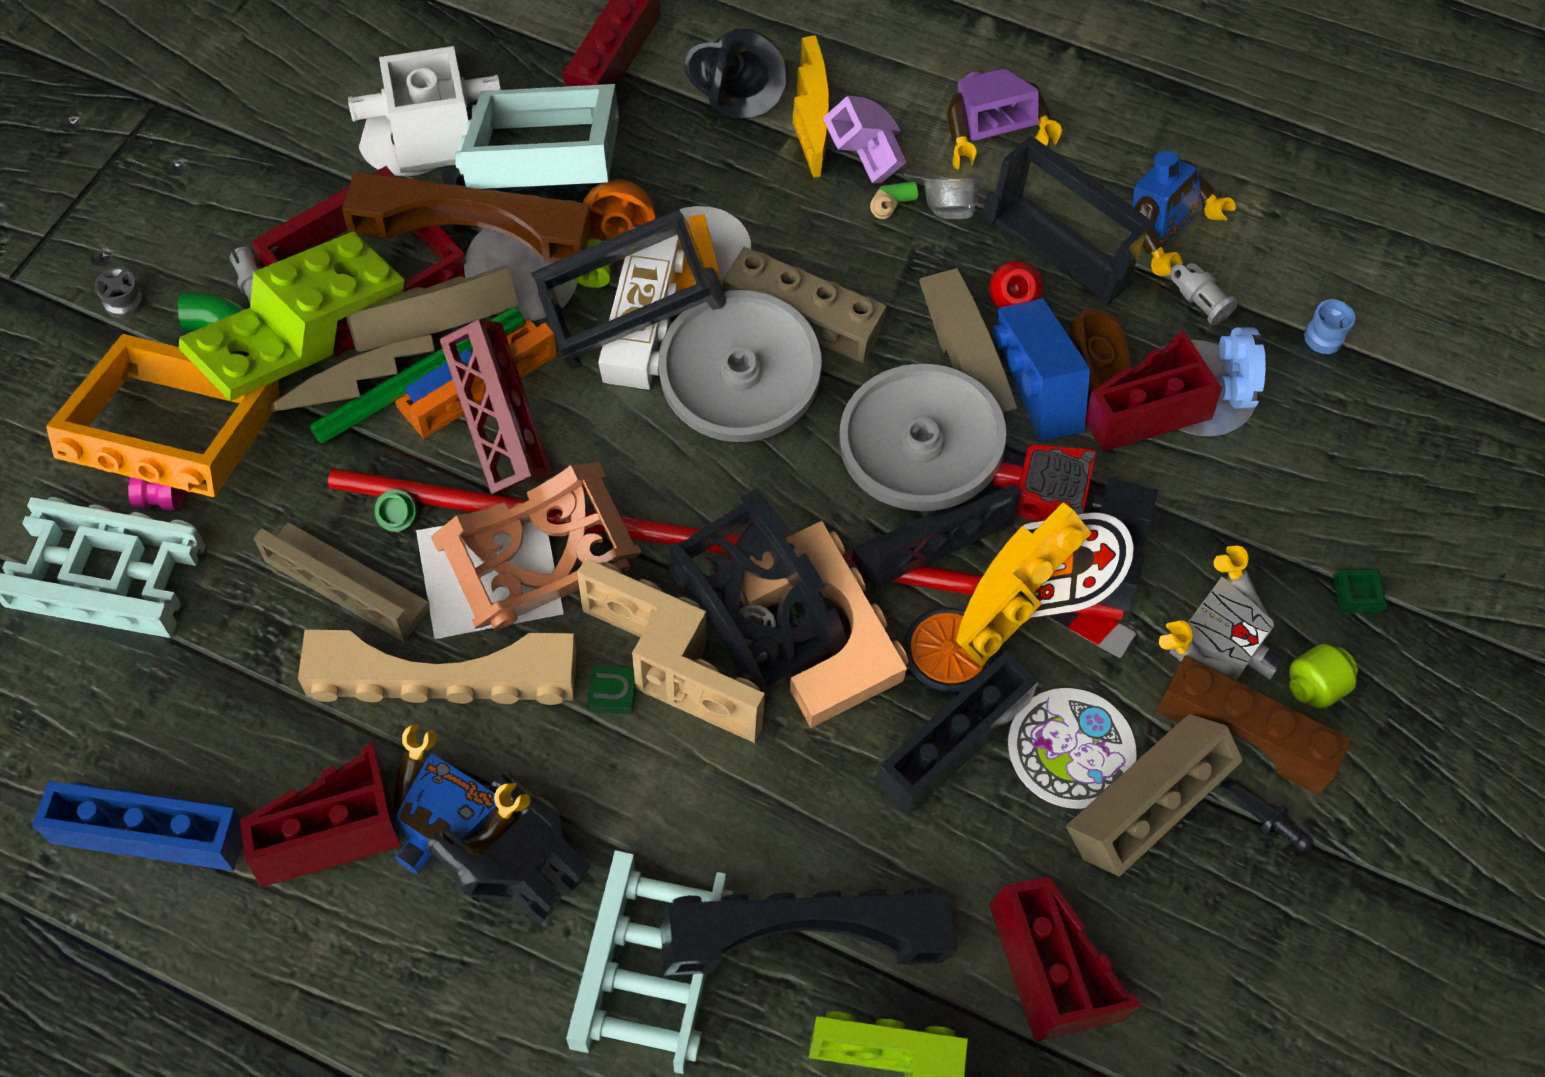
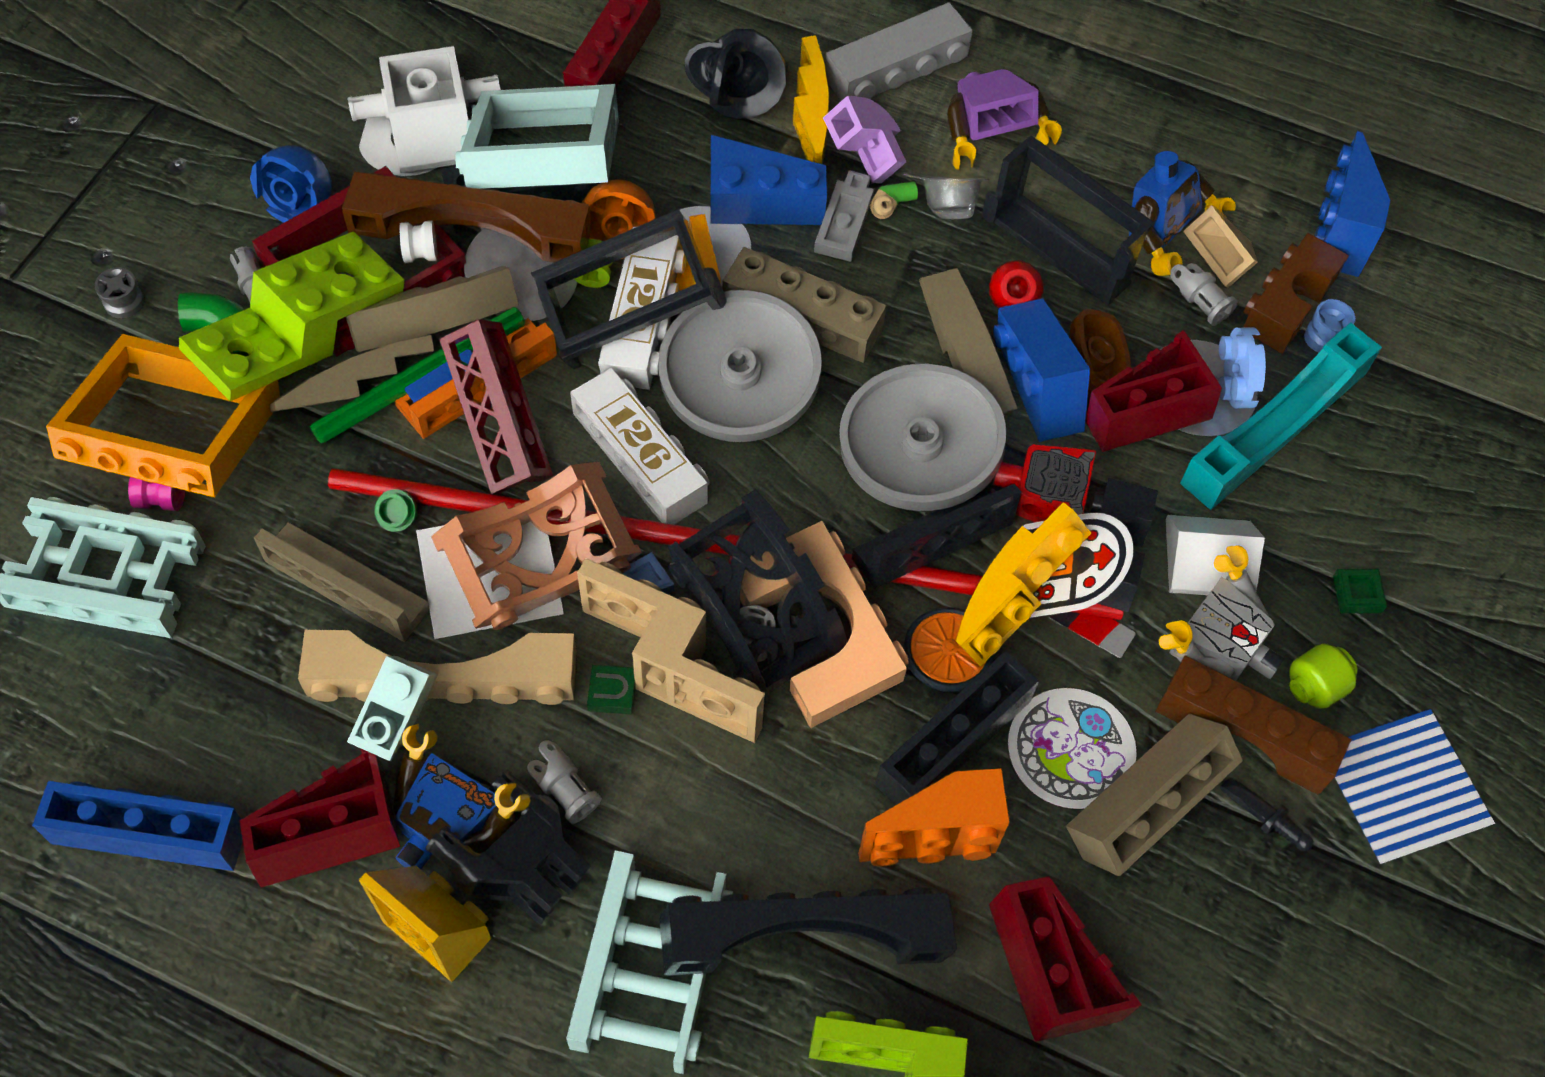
none -> blue cylinder [250,145,332,223]
none -> light aqua slope [347,656,438,761]
none -> yellow slope [359,866,491,982]
none -> white wheel [399,220,437,263]
none -> light grey piece [527,740,602,824]
none -> white brick [570,368,709,524]
none -> medium blue tile [623,552,674,594]
none -> blue wedge [711,135,827,225]
none -> light grey hinge [814,170,874,262]
none -> light grey brick [825,2,973,101]
none -> orange slope [858,769,1009,867]
none -> white slope [1166,515,1265,595]
none -> teal arch [1180,322,1382,510]
none -> tan slope [1183,205,1258,288]
none -> reddish brown arch [1243,233,1349,354]
none -> blue slope [1314,131,1390,277]
none -> sticker [1335,709,1495,864]

